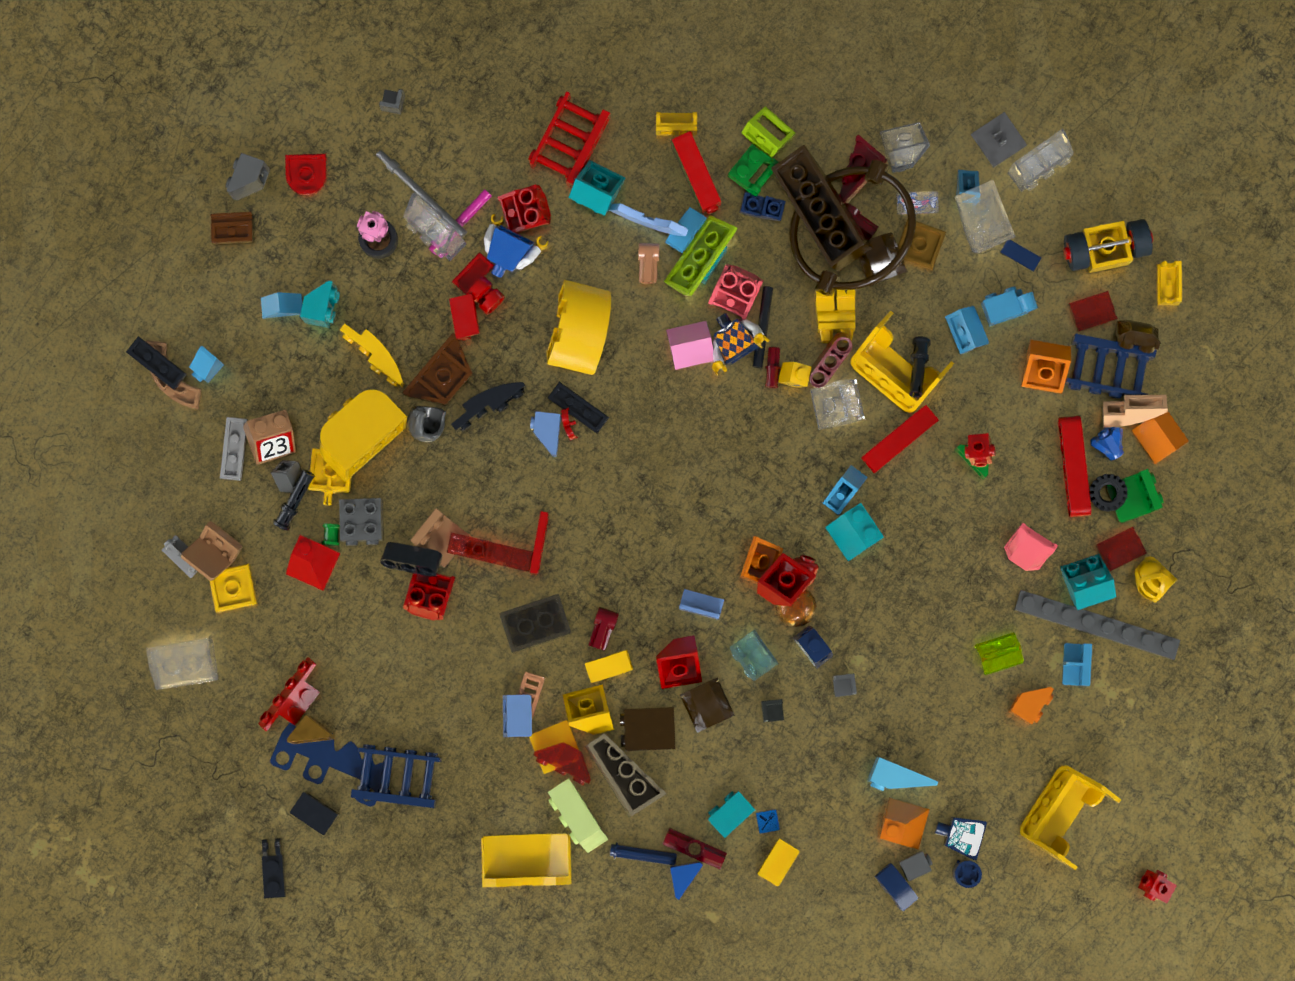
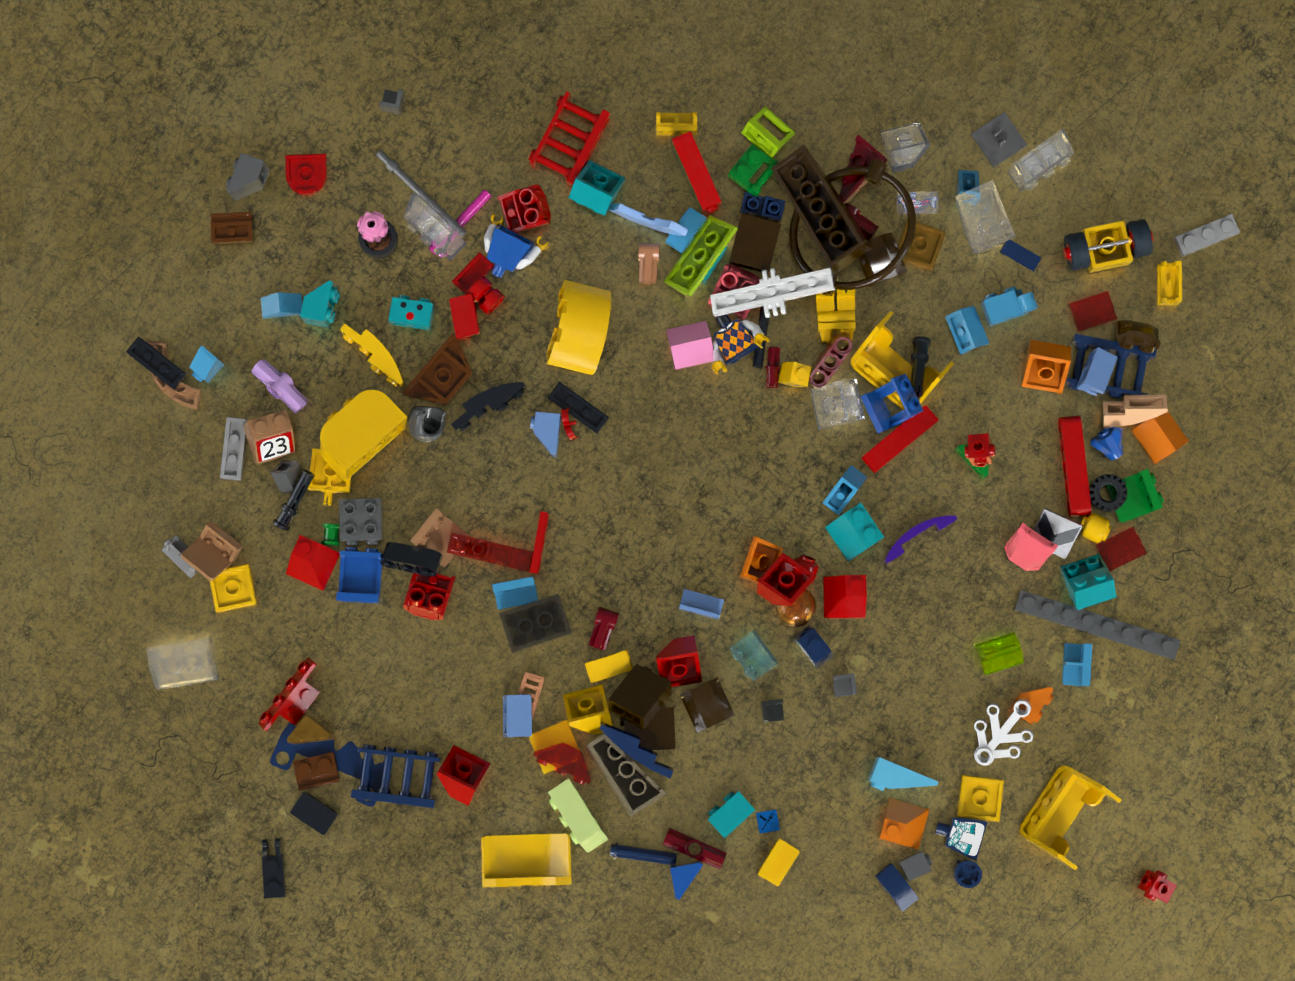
yellow helmet [1134,556,1178,603] -> none
none -> lavender piece [252,359,309,414]
none -> reddish brown plate [292,752,340,791]
none -> blue panel [336,547,383,604]
none -> teal brick [388,295,435,331]
none -> red slope [437,745,491,806]
none -> dark azure panel [492,577,538,610]
none -> dark blue slope [600,722,674,779]
none -> dark brown brick [608,663,672,729]
none -> white hinge [710,268,835,318]
none -> dark brown brick [729,212,781,274]
none -> red slope [823,575,867,618]
none -> blue panel [861,374,923,434]
none -> dark purple slope [884,515,957,564]
none -> yellow tile [957,775,1004,822]
none -> white plant [974,699,1034,765]
none -> piece [1034,508,1083,559]
none -> medium blue hinge [1077,347,1118,396]
none -> yellow head [1081,513,1112,543]
none -> light grey plate [1174,214,1240,257]

